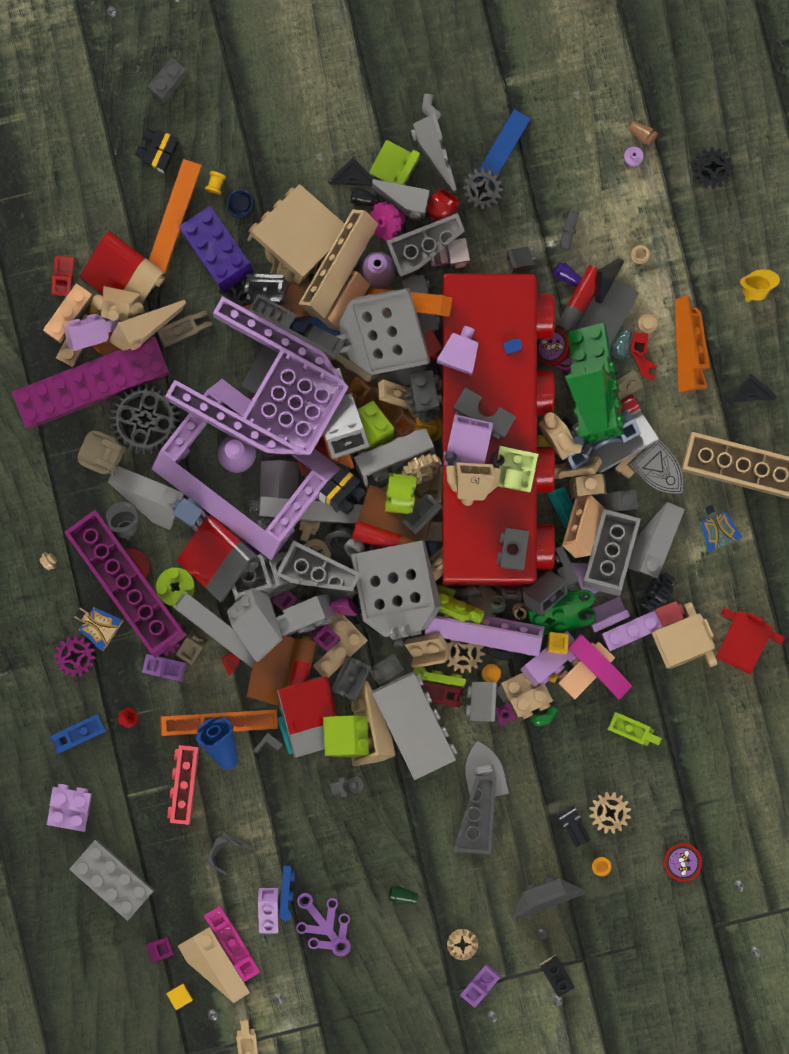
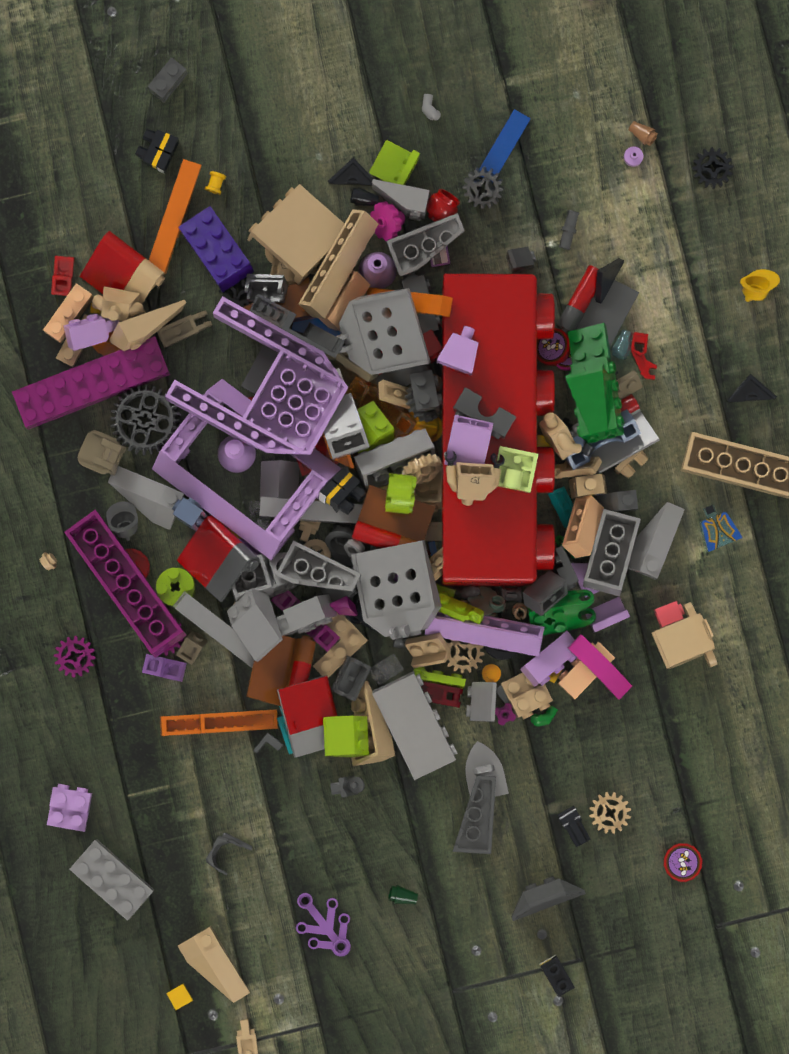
blue plate [49,714,106,754] -> none
torso [74,608,123,651] -> none
red tile [118,707,138,728] -> none
magenta slope [146,937,174,963] -> none
coral brick [167,745,200,825] -> none
blue cone [195,717,239,770] -> none
dark pink slope [204,906,260,982] -> none
red tile [220,653,240,675] -> none
dark blue hair [227,189,255,218] -> none
lavender bracket [258,888,278,934] -> none
blue plate [280,865,295,921] -> none
dark grey hinge [400,494,442,536] -> none
light grey wedge [411,113,457,194] -> none
white brick [447,238,470,269] -> none
tan gear [447,929,478,960] -> none
medium lavender slope [460,963,501,1008] -> none
dark grey brick [497,528,529,572] -> none
blue piece [502,338,522,355] -> none
yellow tile [547,632,569,655] -> none
dark purple cone [552,261,582,287] -> none
light orange plate [592,857,611,876] -> none
lavender brick [601,611,663,652] -> none
lime hinge [607,712,662,746] -> none
light grey shield [630,441,683,493] -> none
tan plate [631,245,650,264] -> none
tan plate [638,314,657,333] -> none
black gear [642,572,675,612] -> none
orange wedge [675,296,710,392] -> none
red piece [715,608,785,675] -> none

